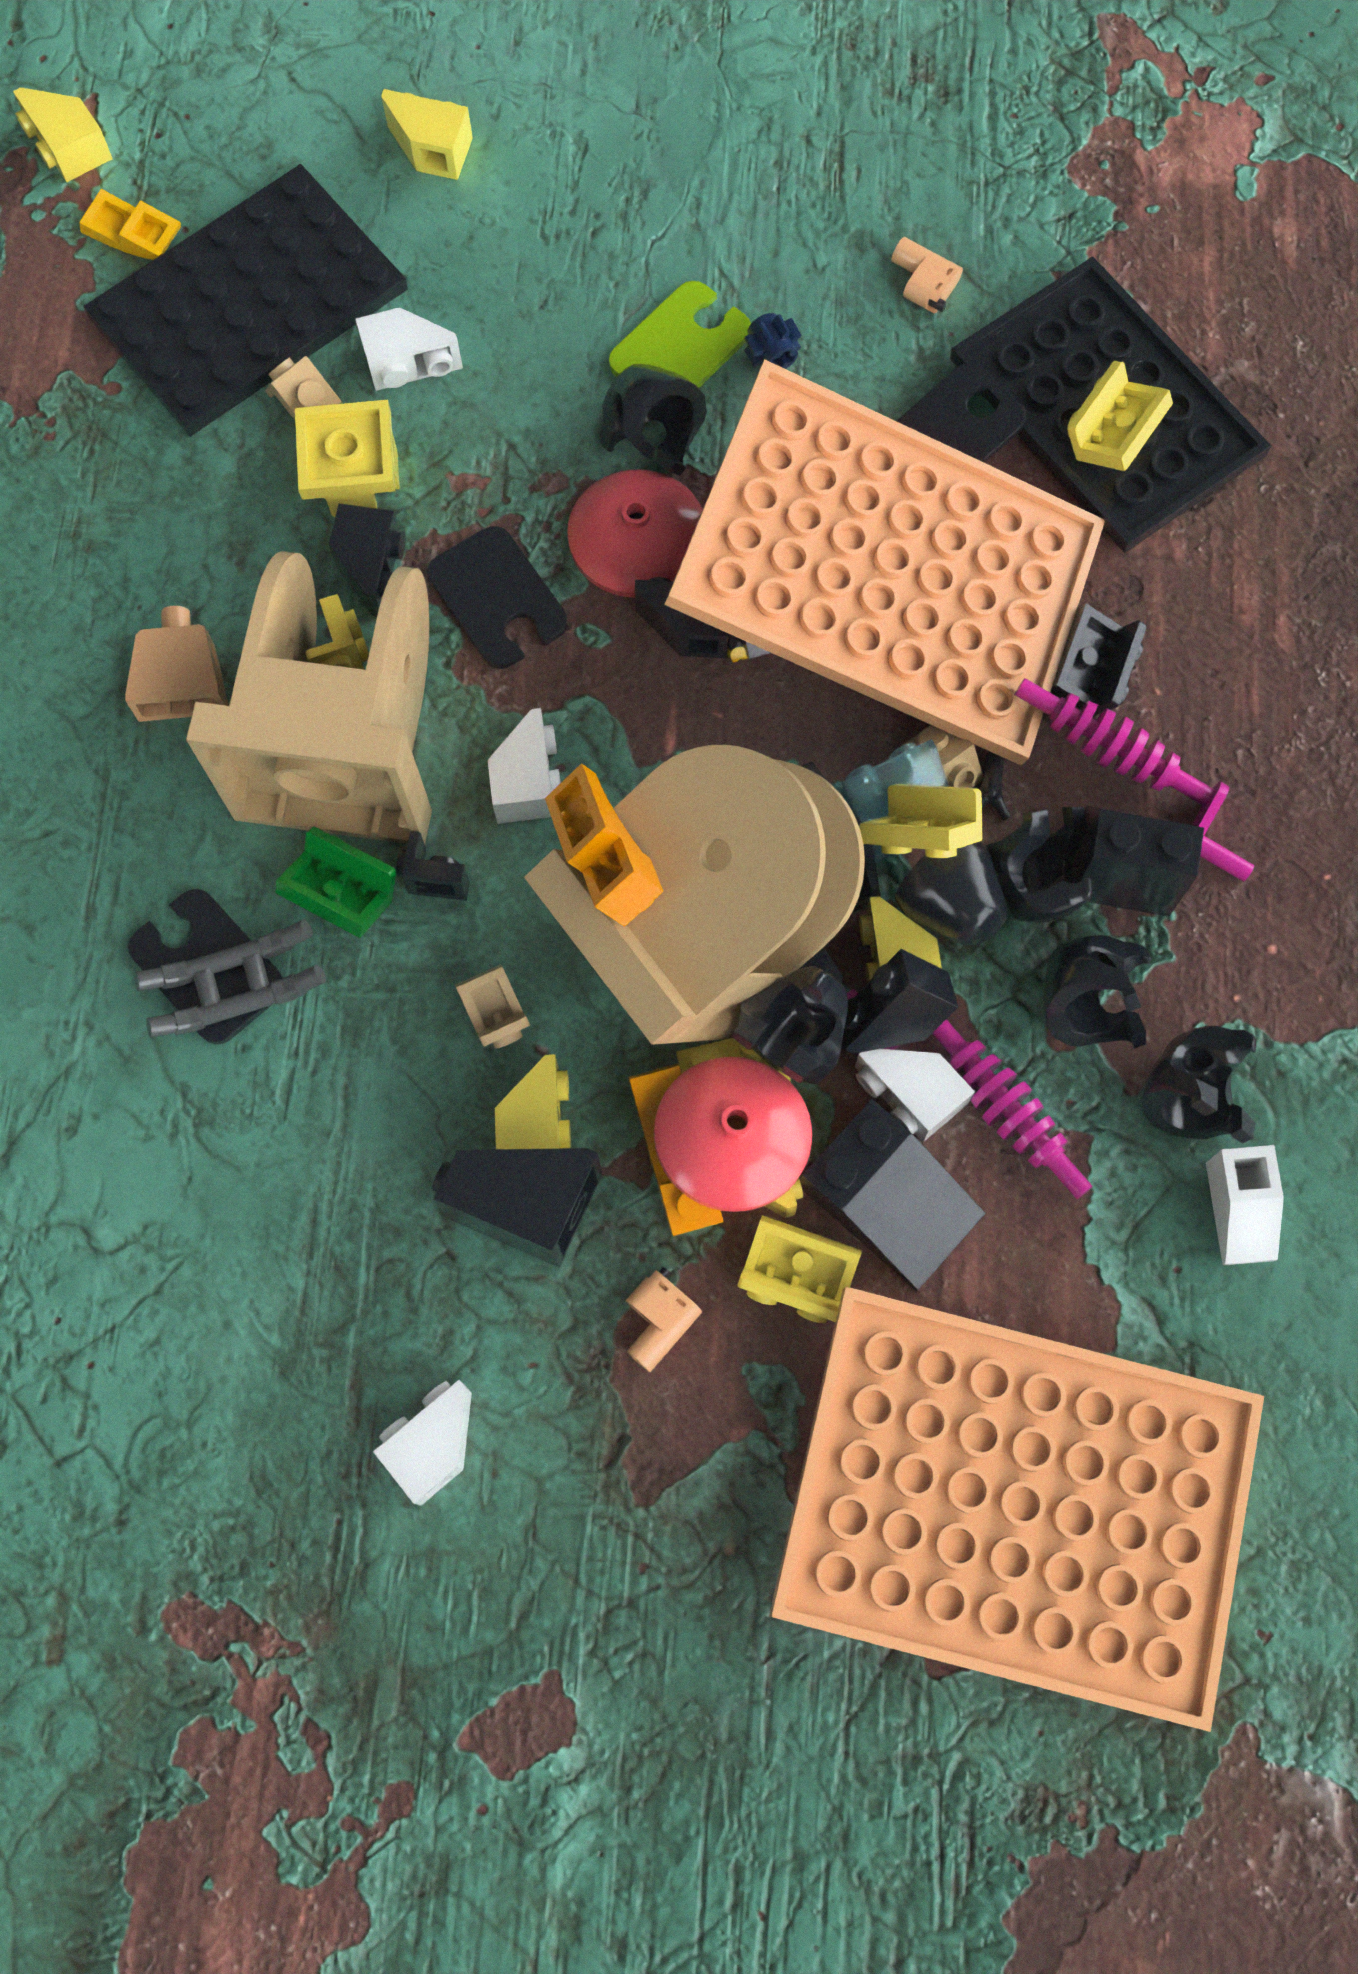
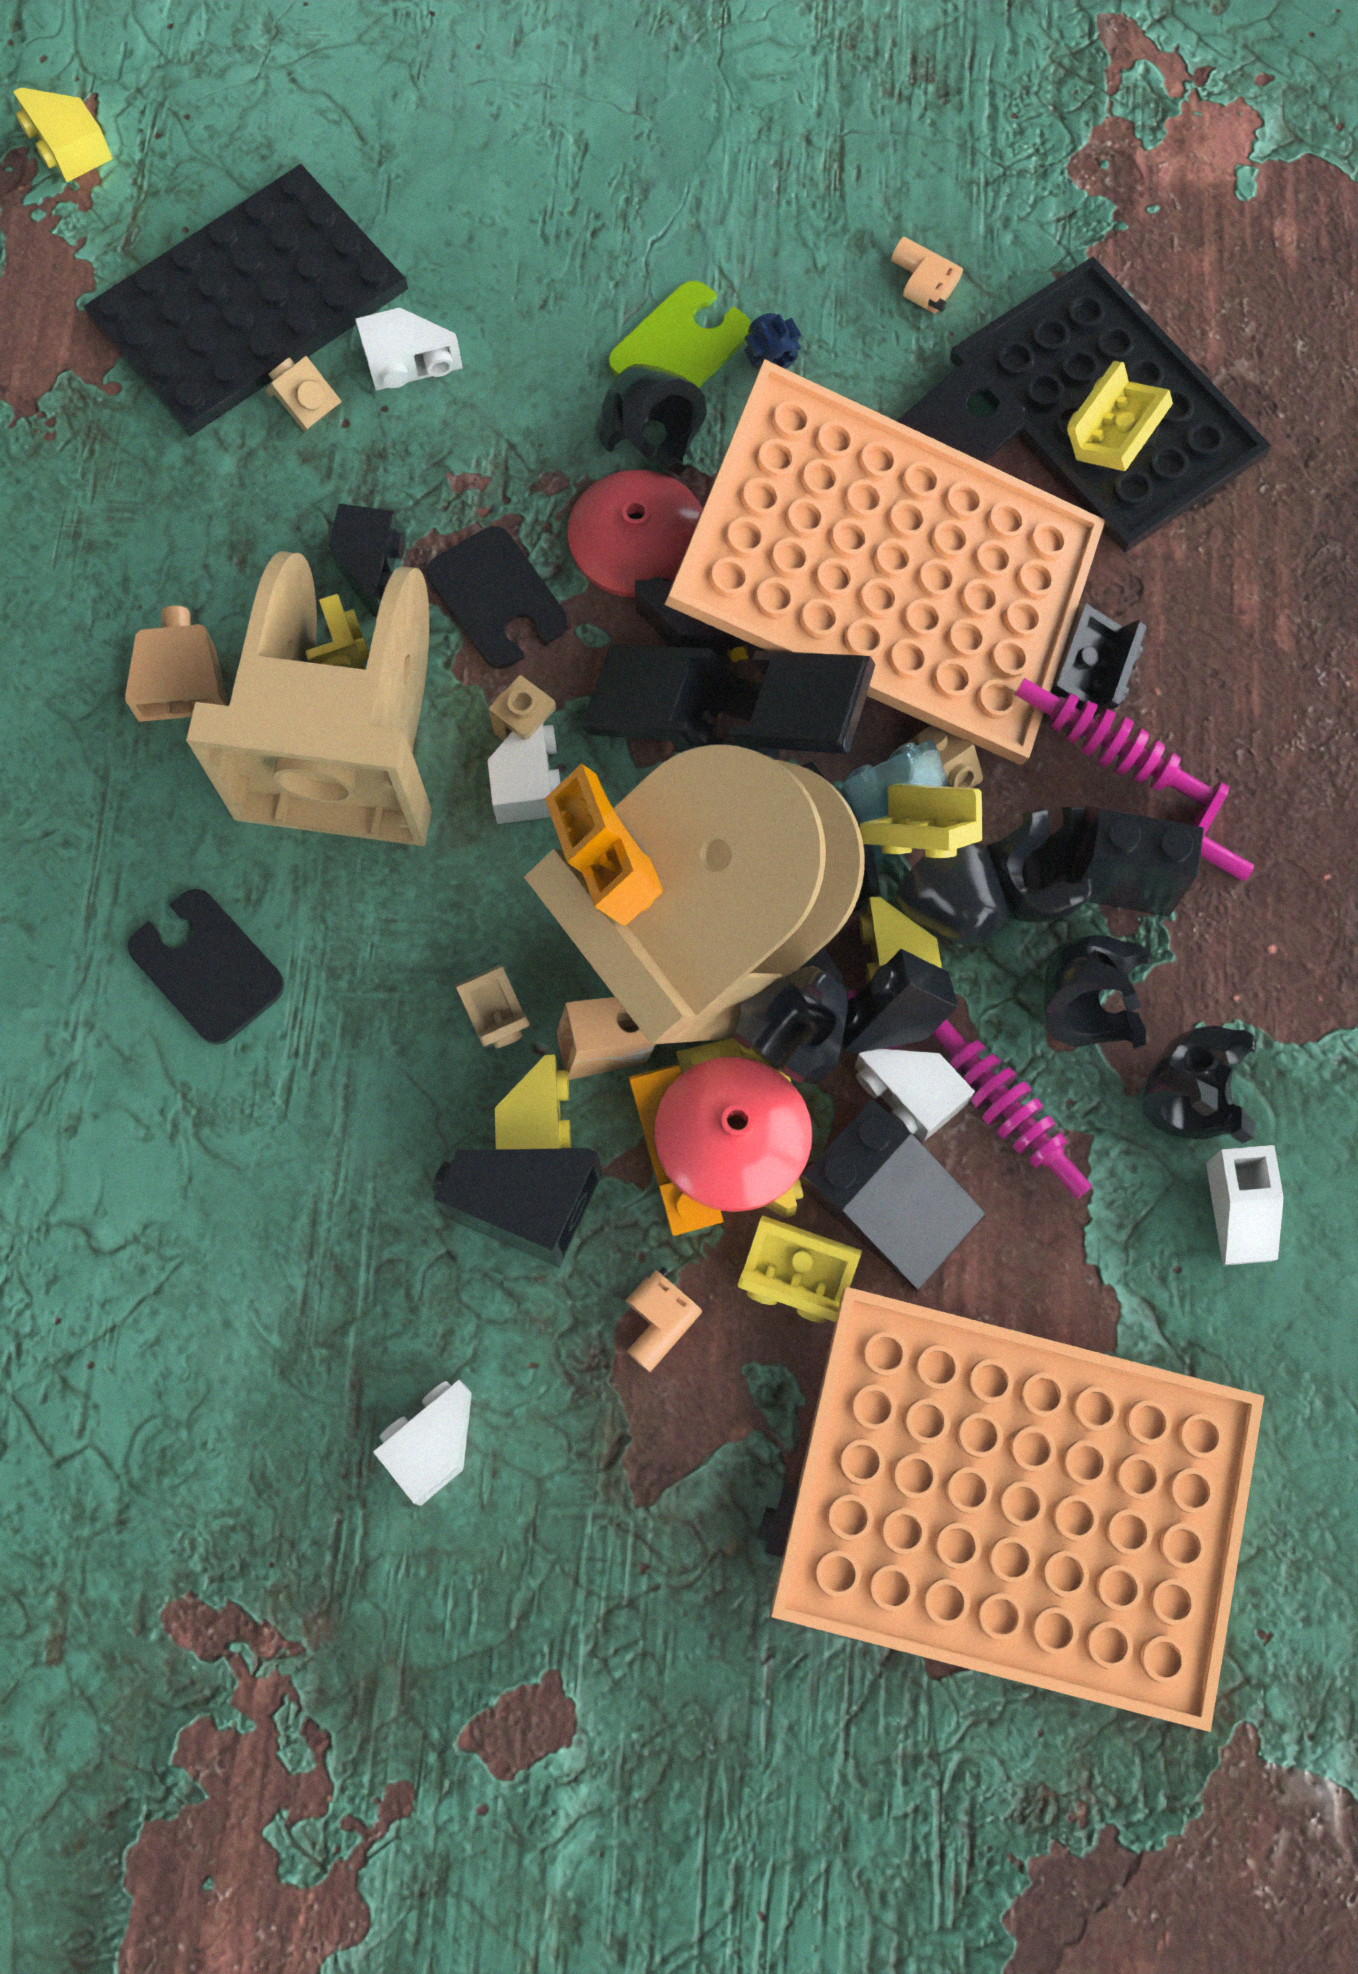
yellow slope [79,189,181,260] -> none
dark grey piece [134,919,326,1038] -> none
green bracket [275,826,396,938] -> none
light yellow panel [295,400,400,517] -> none
light yellow slope [381,89,473,180] -> none
black bracket [396,831,470,901] -> none
black bar [979,752,1011,820] -> none
none -> tan bracket [488,675,556,741]
none -> light nougat torso [556,997,655,1080]
none -> black piece [581,644,876,760]
none -> black bracket [757,1481,799,1559]

